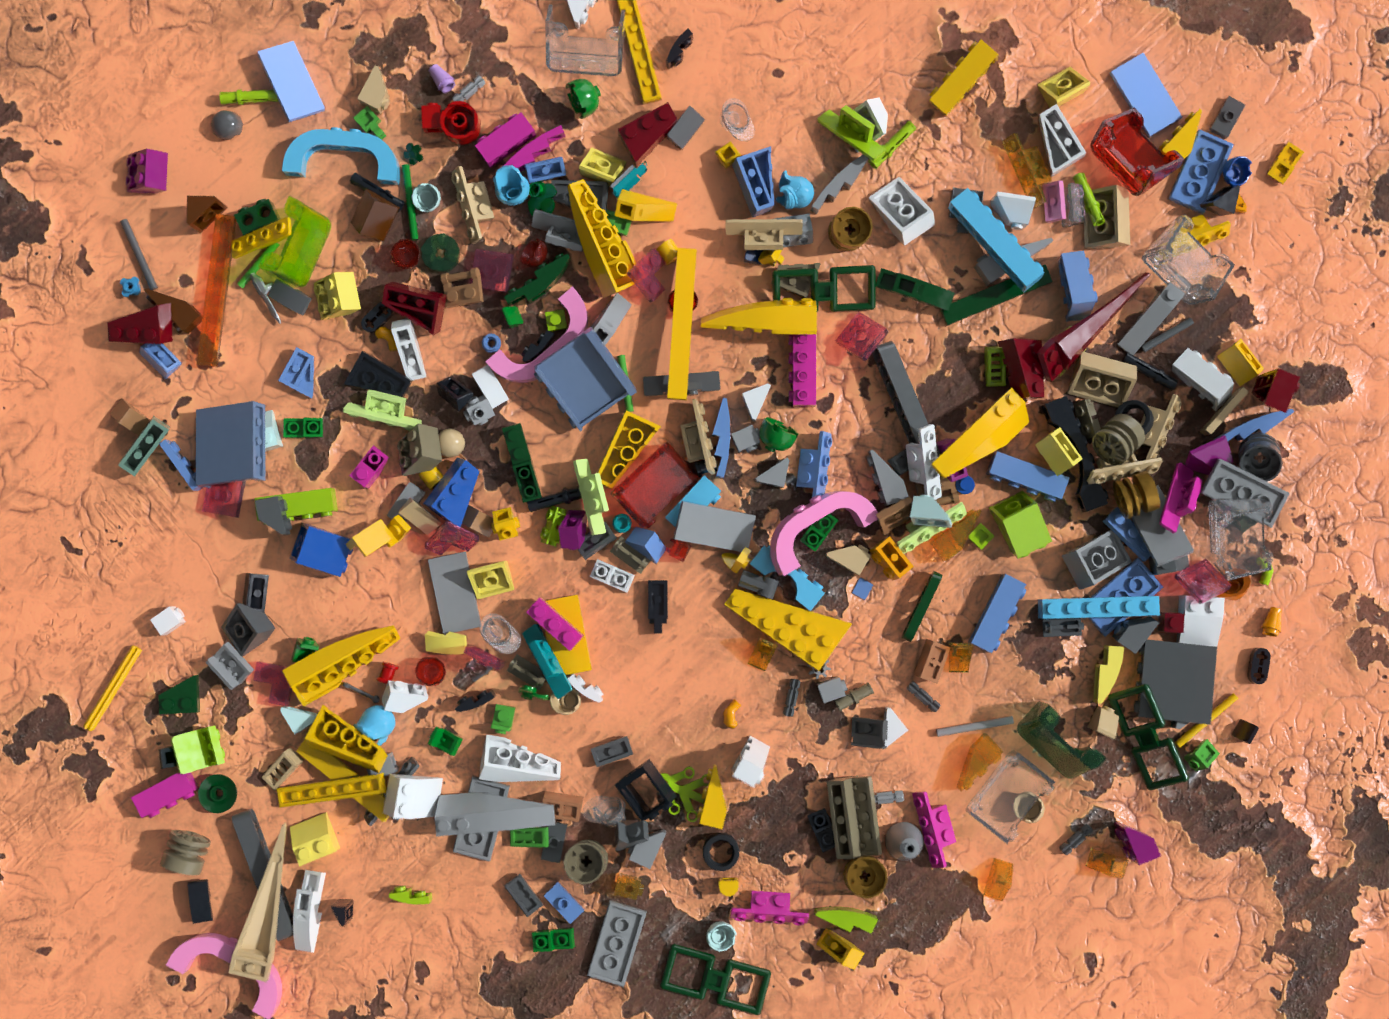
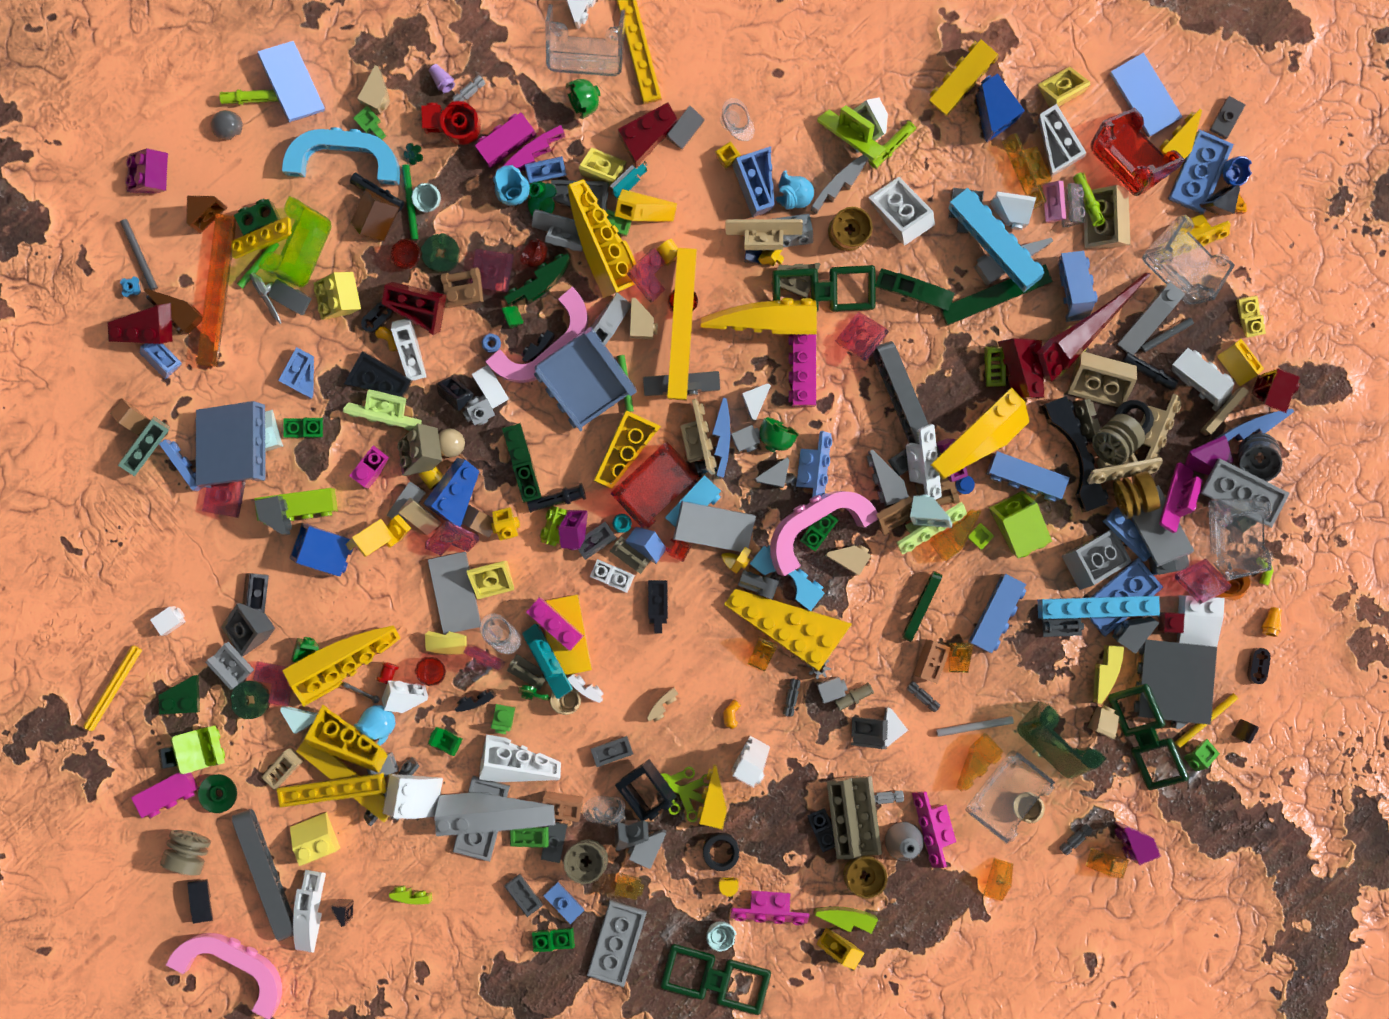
tan plate [229,822,287,982] -> none
tan bracket [452,166,494,244] -> none
lime plate [545,309,568,332] -> none
yellowish green bracket [573,459,609,536] -> none
black slope [666,28,693,69] -> none
medium blue sticker [852,578,873,600] -> none
light orange brick [869,536,914,580] -> none
light yellow slope [1035,427,1082,476] -> none
yellow slope [1267,142,1304,184] -> none
none -> clear green plate [231,680,271,719]
none -> tan slope [630,298,658,339]
none -> tan slope [647,687,678,722]
none -> blue slope [976,73,1025,143]
none -> light yellow slope [1236,295,1266,338]

